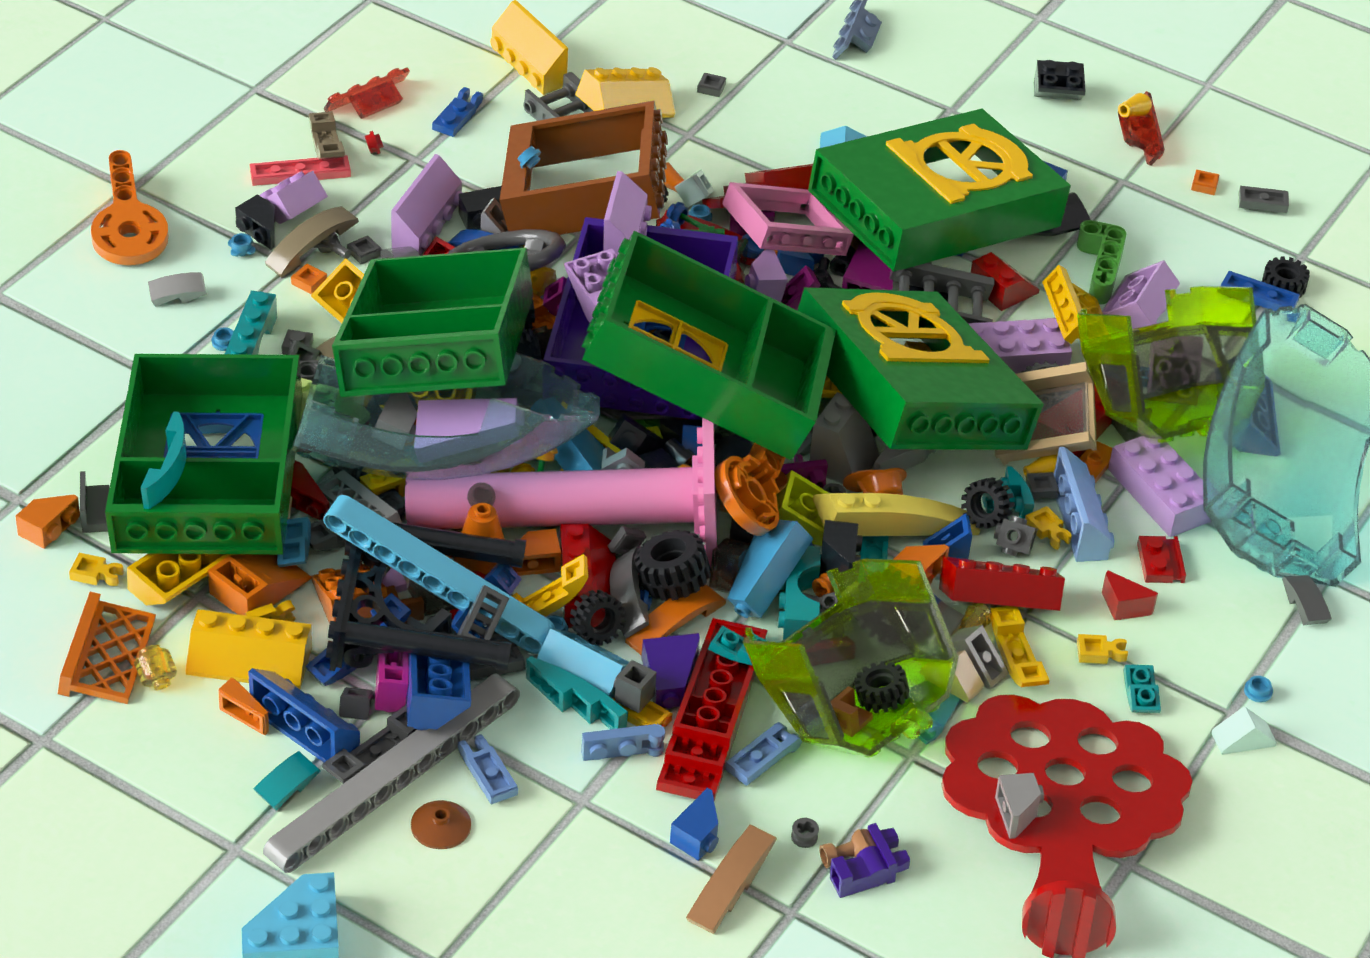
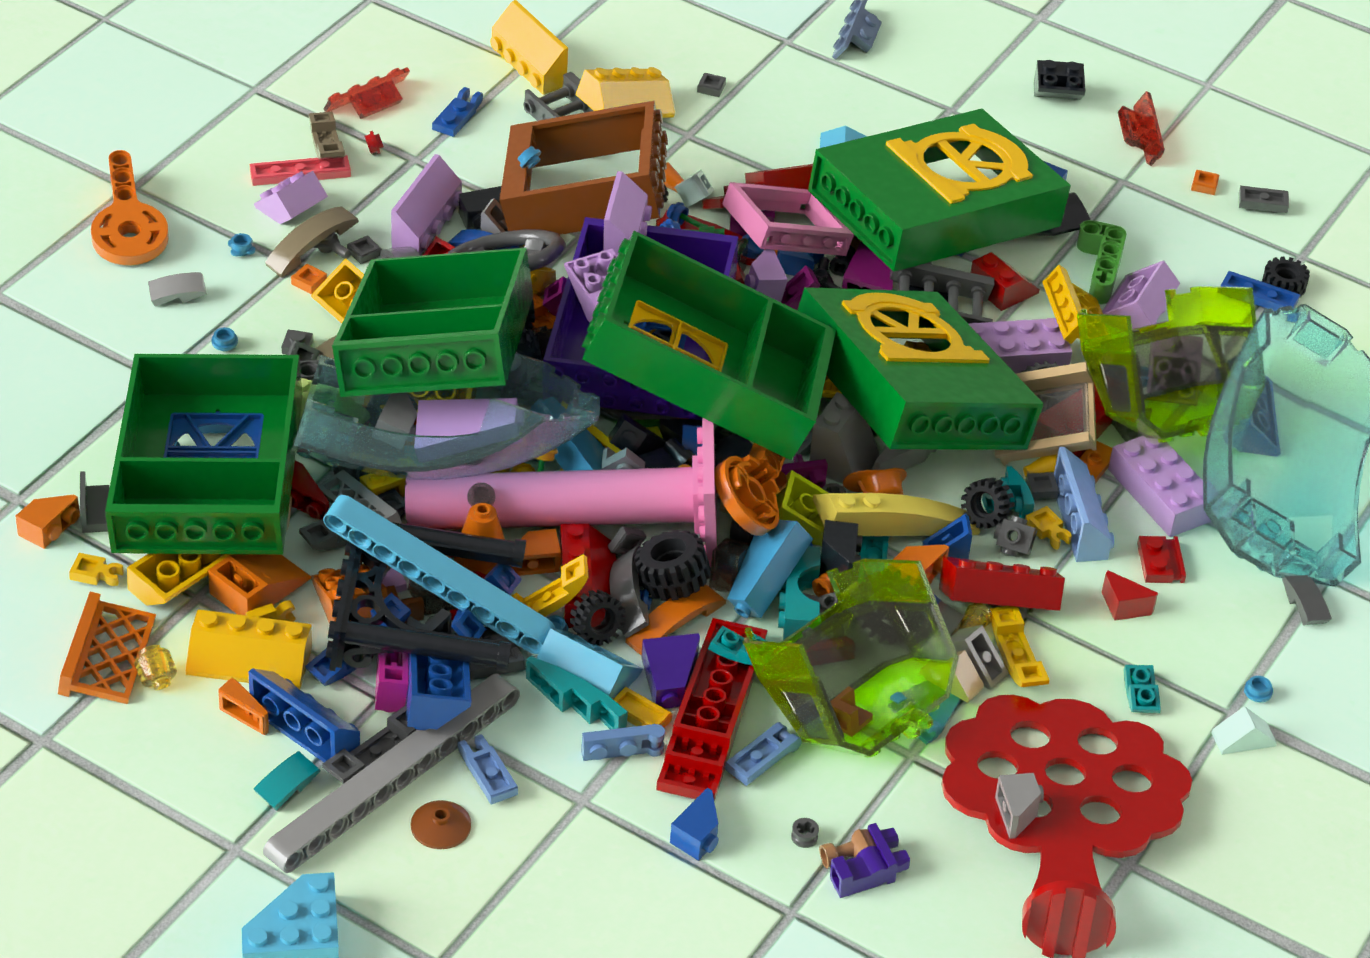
teal slope [141,412,187,509] -> none
teal arch [225,290,277,355] -> none
black slope [235,194,276,250] -> none
dark azure slope [277,517,311,567] -> none
dark grey slope [339,687,374,720] -> none
dark grey slope [457,585,509,640] -> none
dark grey brick [613,660,657,713] -> none
medium nougat slope [686,824,777,935] -> none
dark azure plate [688,204,712,222] -> none
black tyre [854,661,910,713] -> none
yellow plate [1077,634,1128,664] -> none
yellow cone [1118,93,1152,117] -> none

